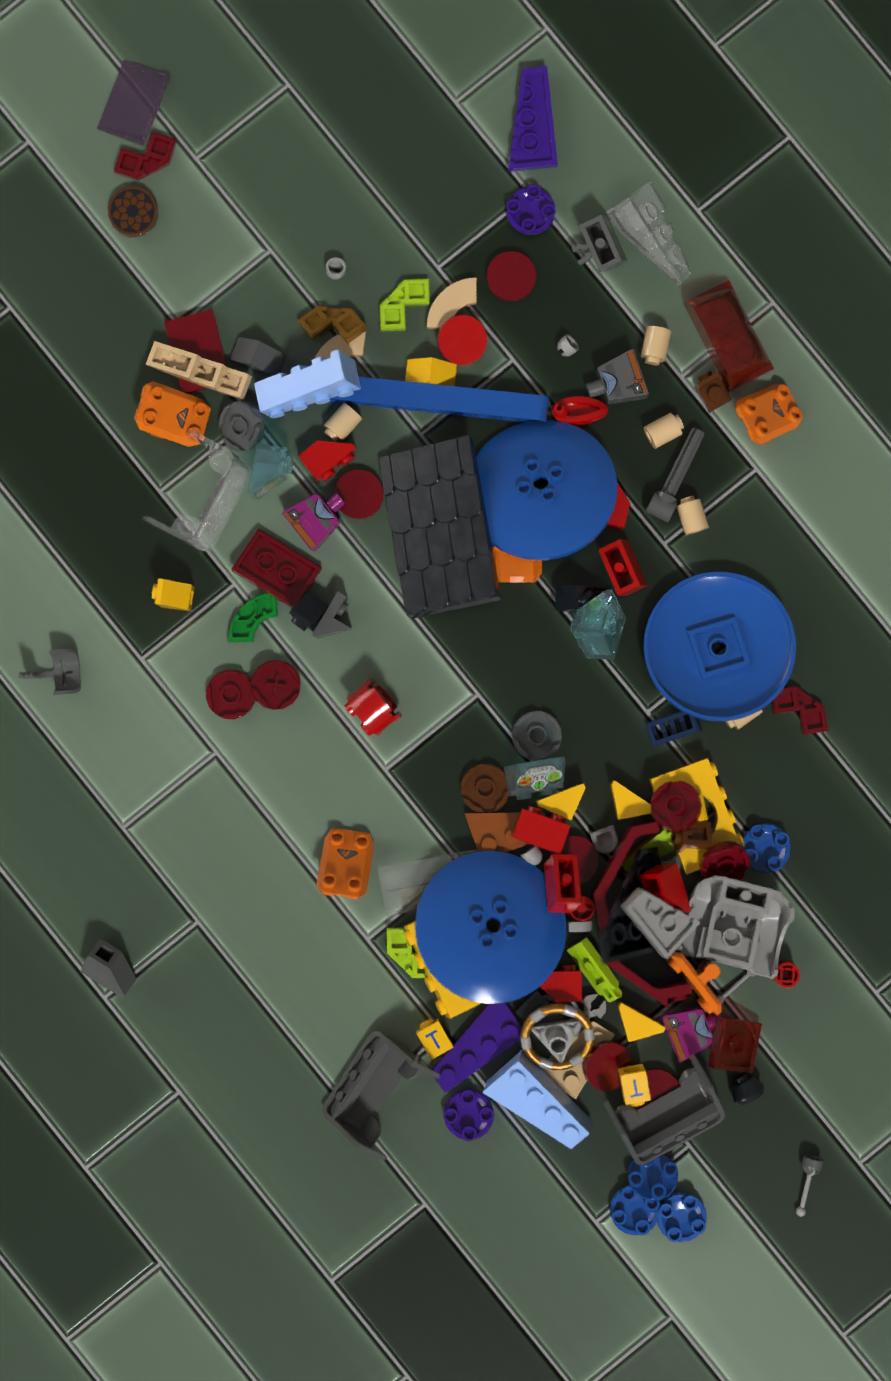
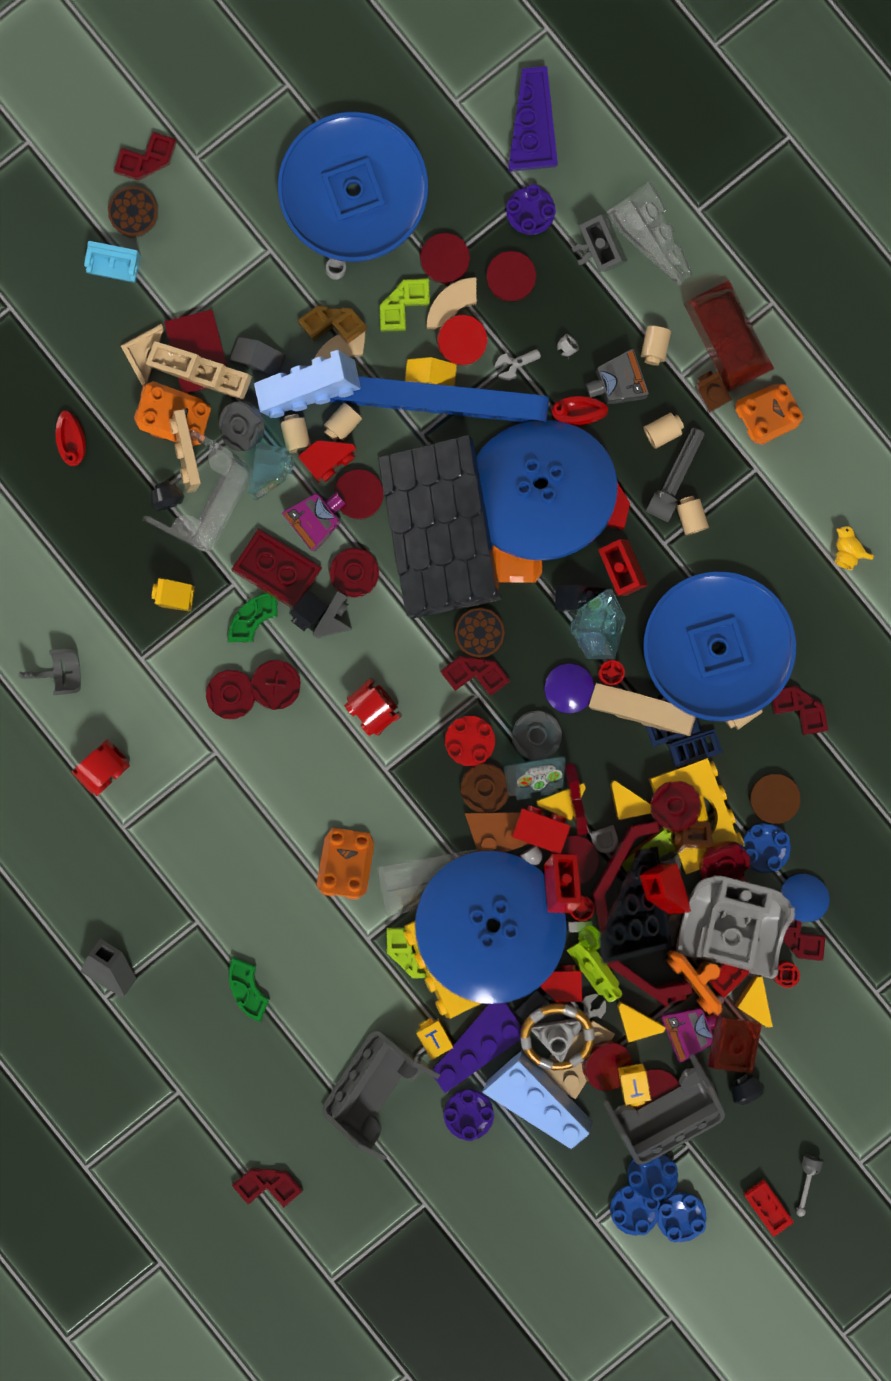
clear purple piece [97,60,171,146] -> none
light grey wing [621,888,700,959] -> none
none -> red arm [55,411,86,466]
none -> red brick [71,738,131,796]
none -> medium azure hinge [84,241,141,283]
none -> tan tile [121,324,164,386]
none -> black cone [151,481,185,511]
none -> tan wing [169,409,201,493]
none -> green tile [229,956,270,1023]
none -> dark red tile [232,1168,303,1208]
none -> blue dish [278,112,428,262]
none -> tan brick [280,414,311,453]
none -> dark red tile [329,548,379,598]
none -> dark red tile [420,233,470,284]
none -> dark red tile [440,656,510,696]
none -> red brick [445,716,495,766]
none -> tile [455,608,505,658]
none -> light grey bar [494,349,541,380]
none -> dark purple dish [544,664,594,714]
none -> dark red tile [565,763,588,836]
none -> clear neon green tile [578,925,600,952]
none -> tan slope [589,683,696,736]
none -> red wheel [598,660,625,686]
none -> dark blue slope [667,729,723,768]
none -> red plate [708,964,749,998]
none -> yellow slope [735,975,773,1028]
none -> red plate [743,1179,794,1237]
none -> reddish brown tile [750,774,800,824]
none -> blue dish [780,874,830,922]
none -> dark red tile [783,920,826,961]
none -> yellow animal [834,526,874,570]

